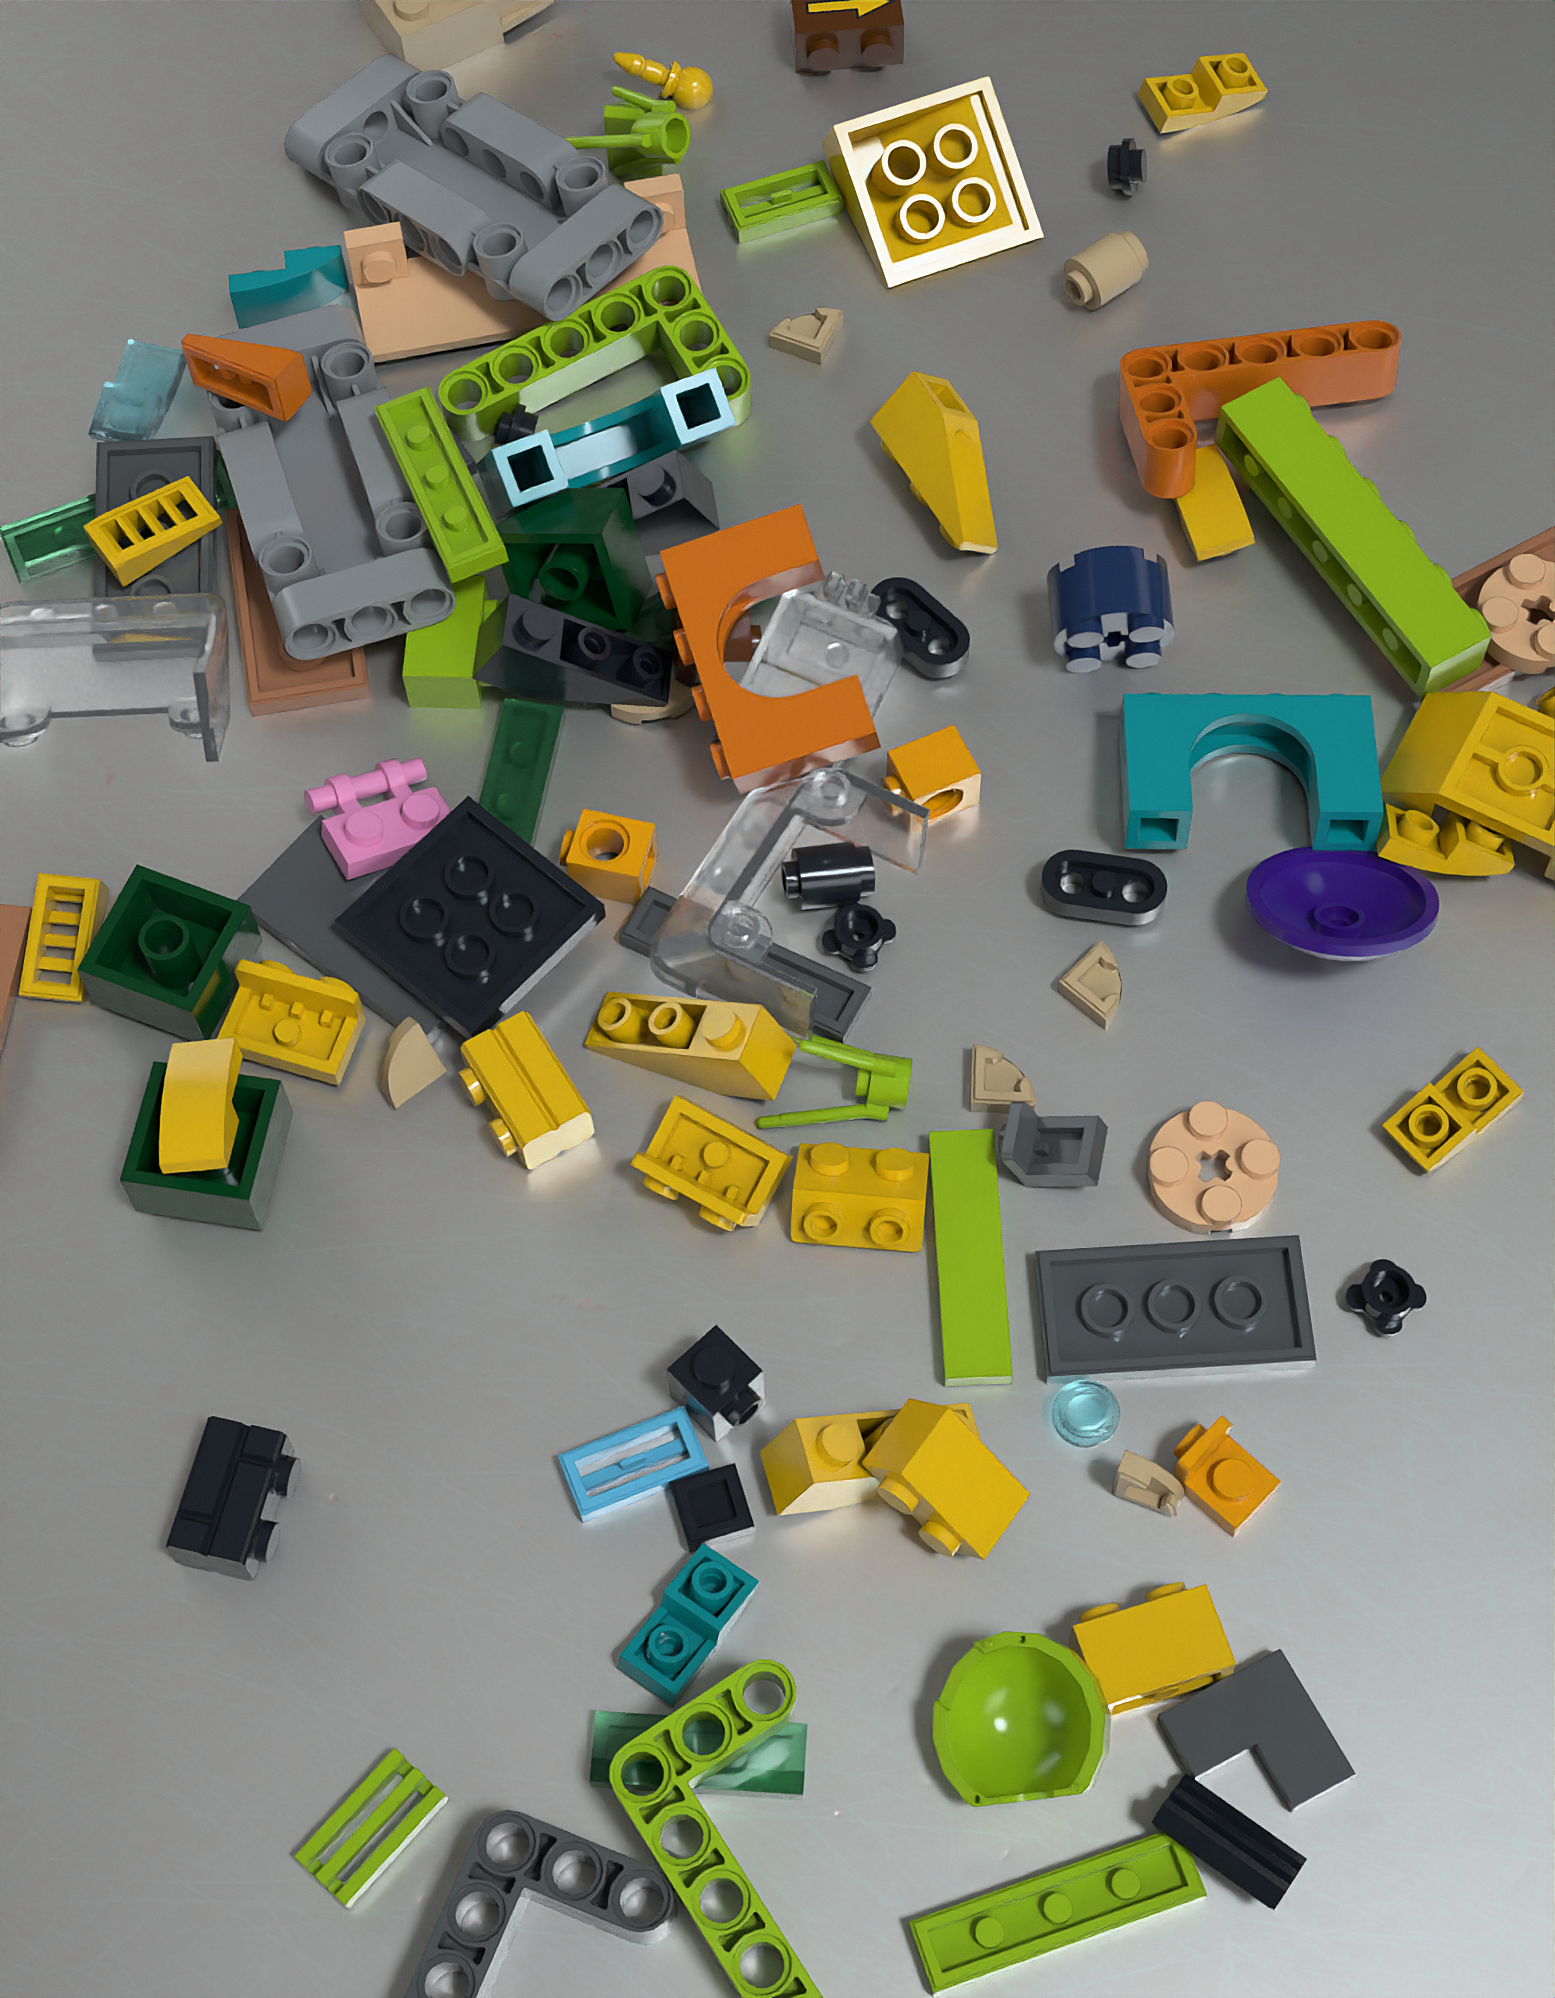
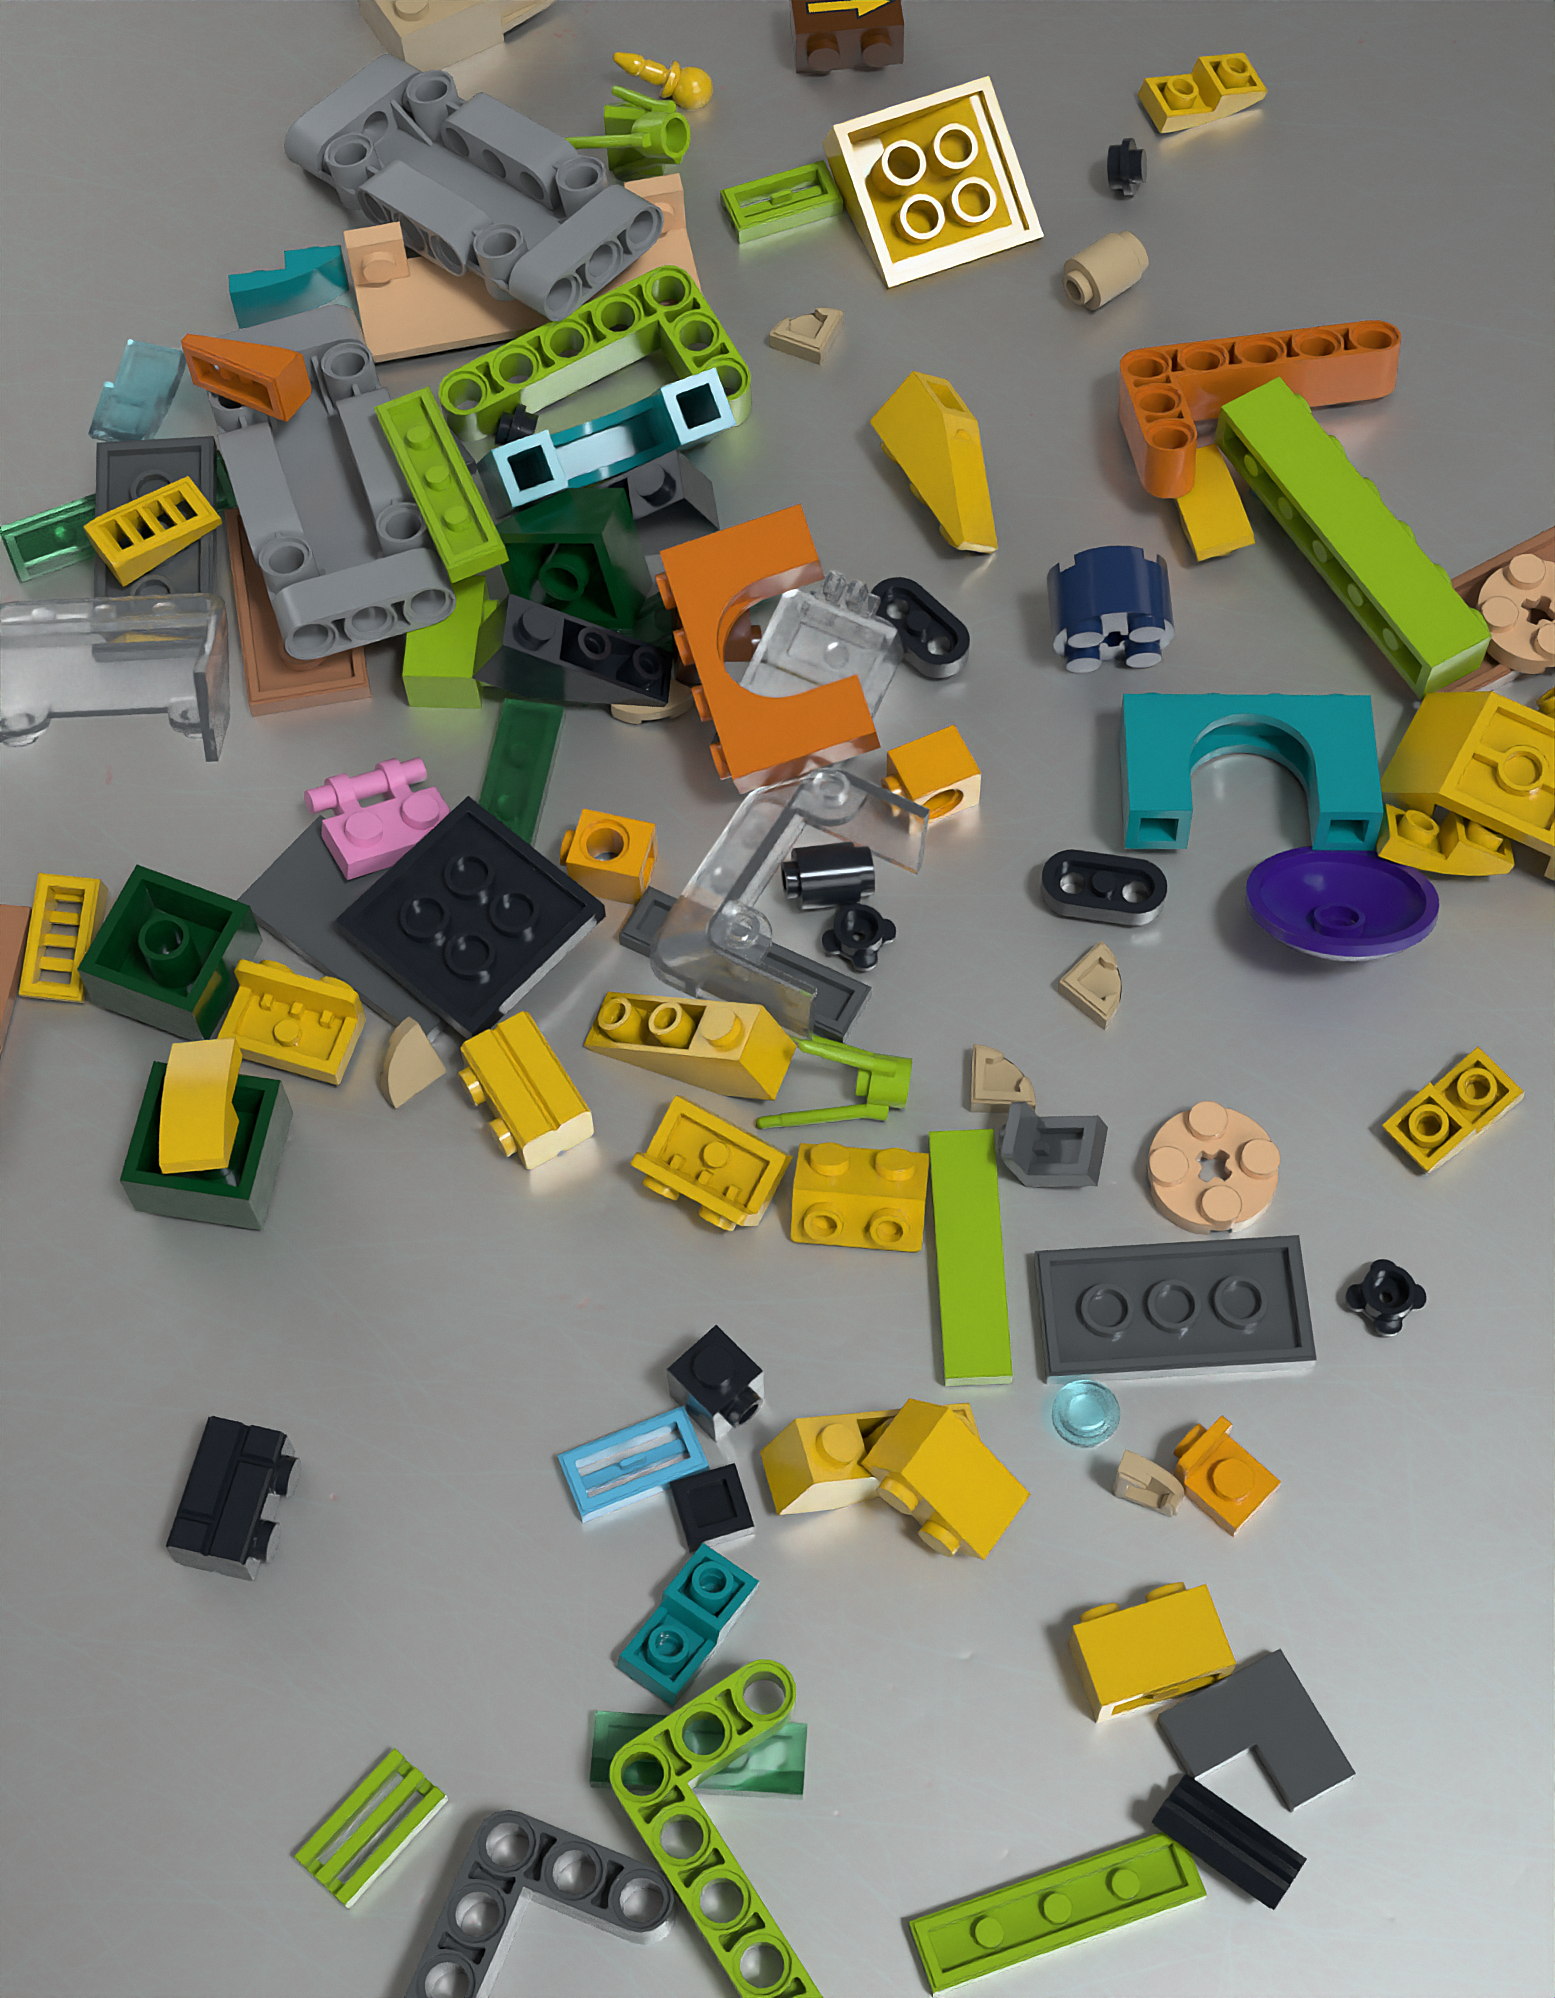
lime cylinder [932,1631,1111,1807] -> none

